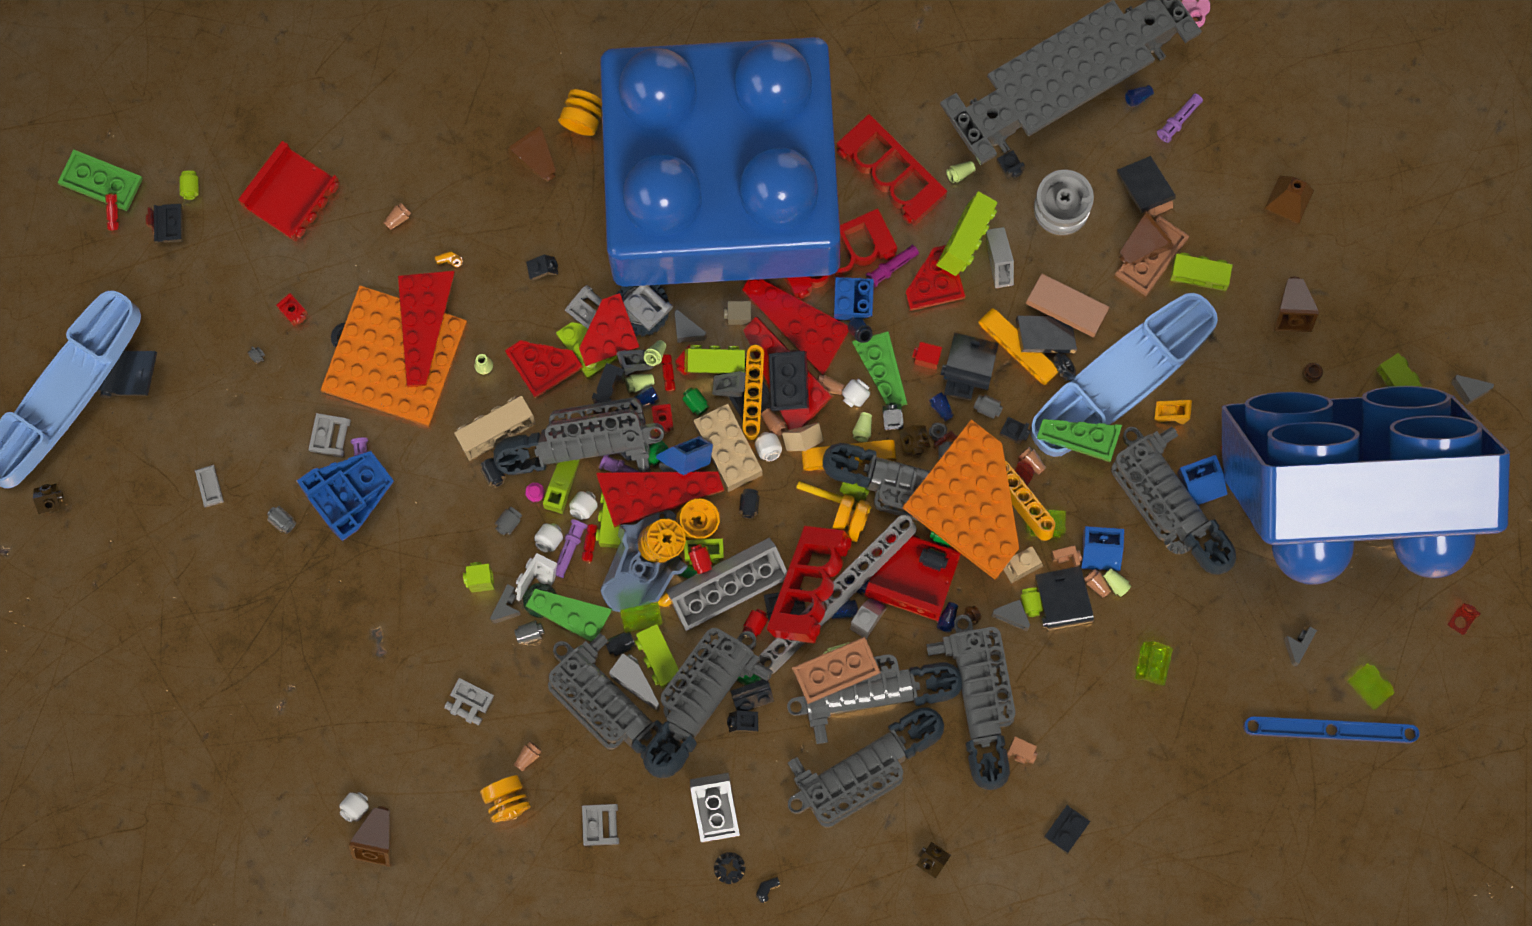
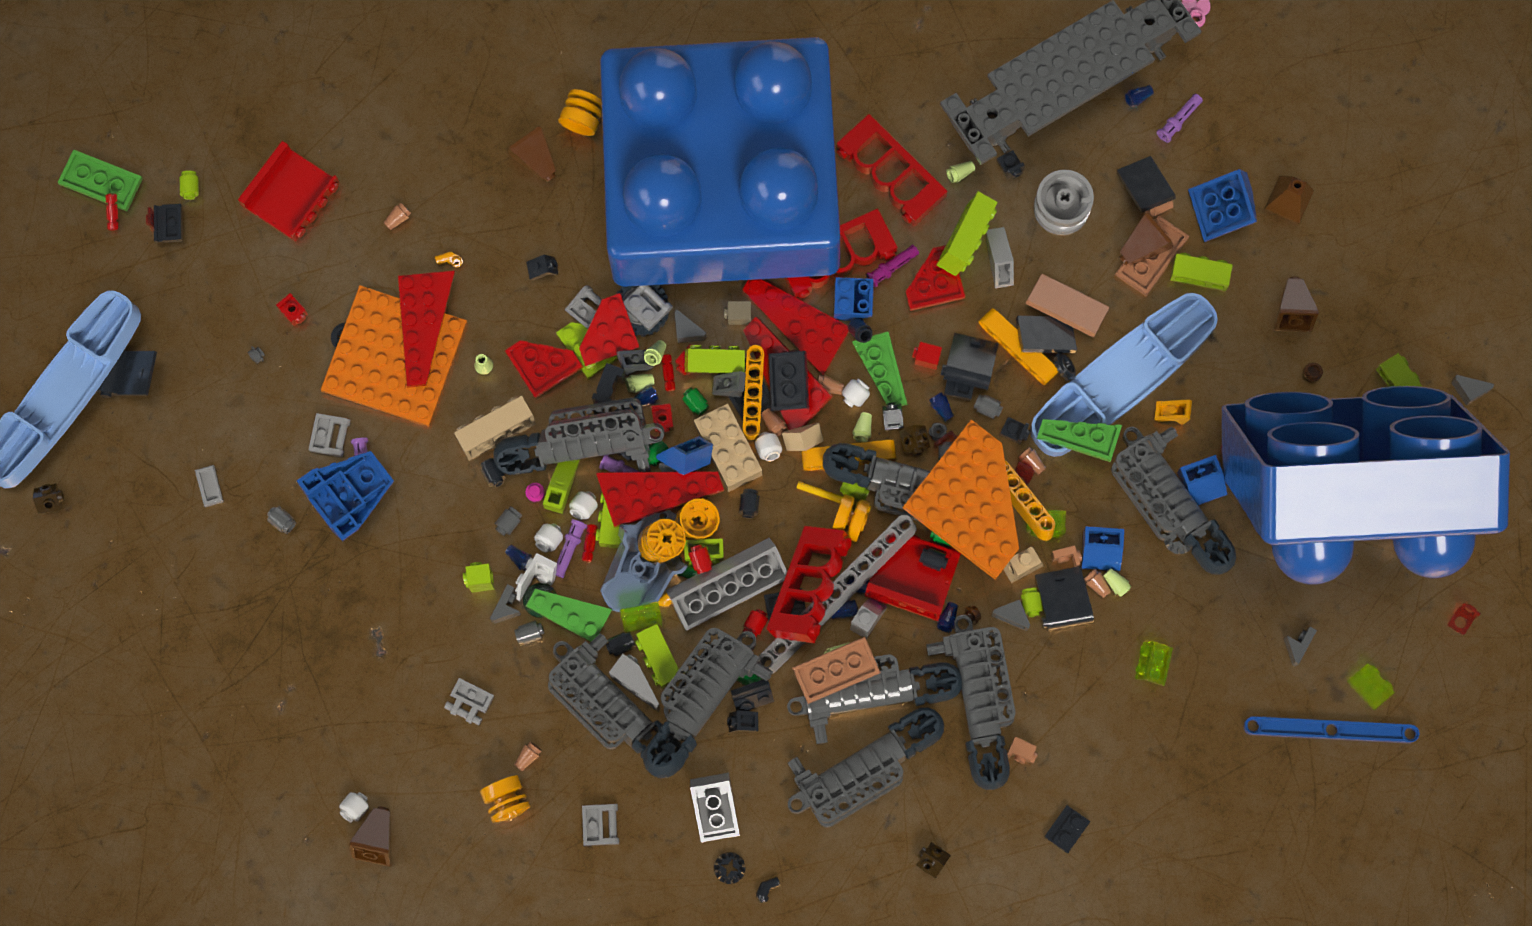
none -> clear blue cone [505,545,533,571]
none -> blue slope [1188,169,1257,242]

